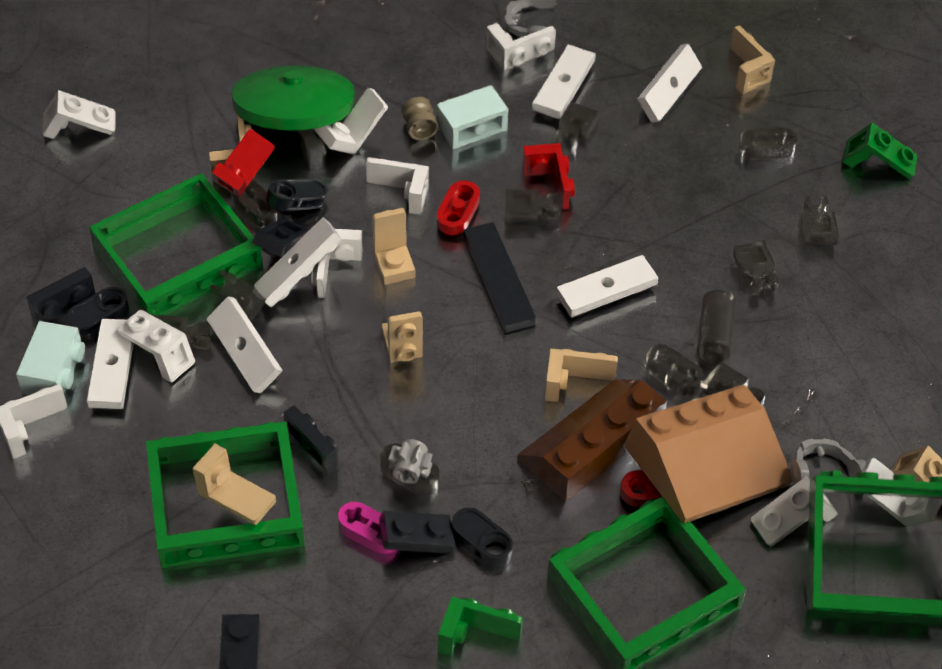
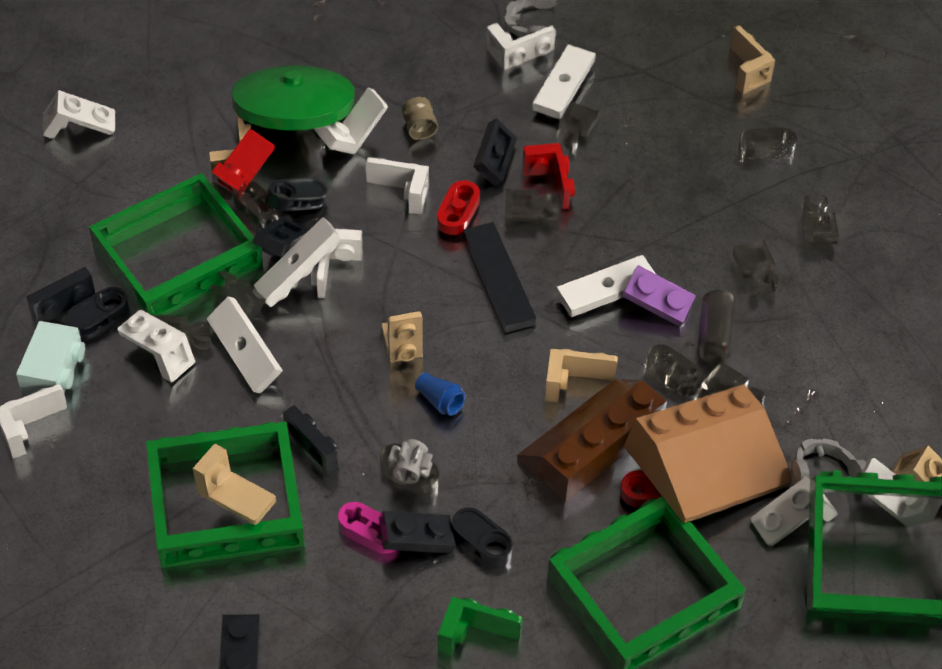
white tile [87,319,134,409] -> none
tan bracket [373,208,415,285] -> none
light aqua brick [437,85,508,149] -> none
white tile [637,44,702,123] -> none
green bracket [843,123,917,179] -> none
none -> blue cone [415,372,466,415]
none -> black plate [473,118,517,186]
none -> medium lavender plate [622,265,696,327]

